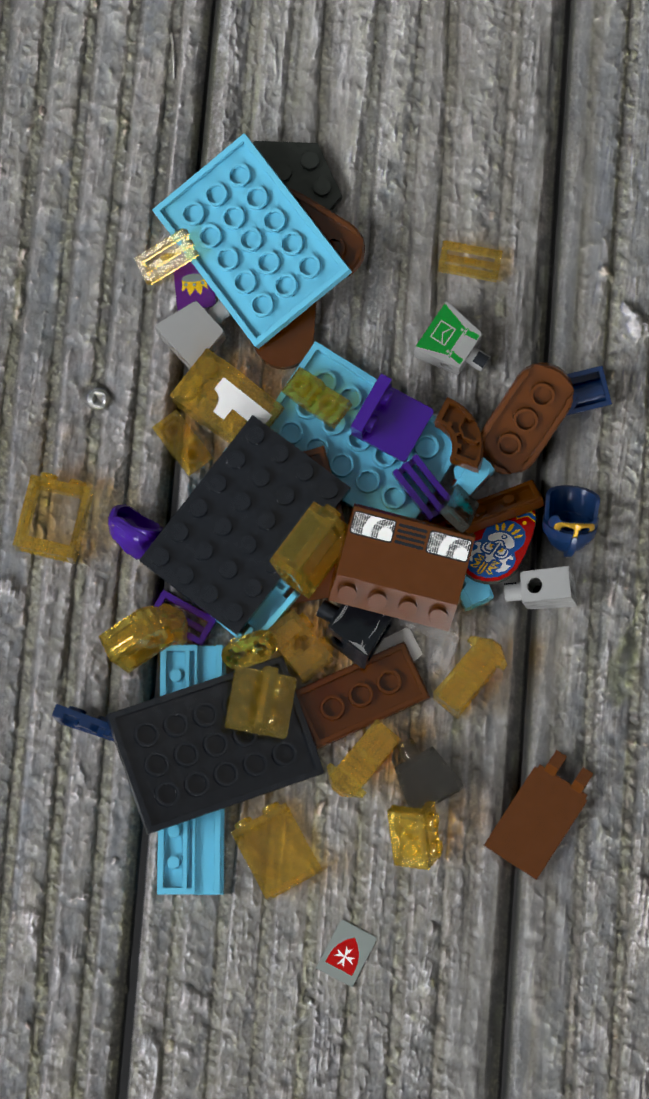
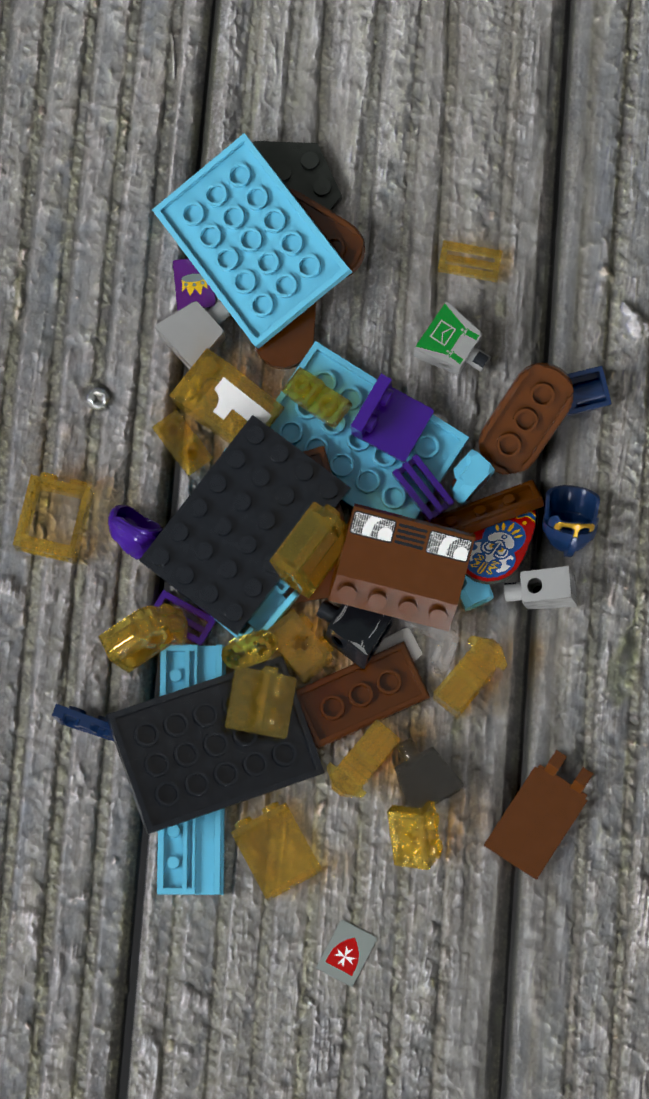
clear yellow tile [135,228,199,285] -> none
reddish brown tile [434,397,484,473] -> none
clear smoke tile [440,483,479,533] -> none

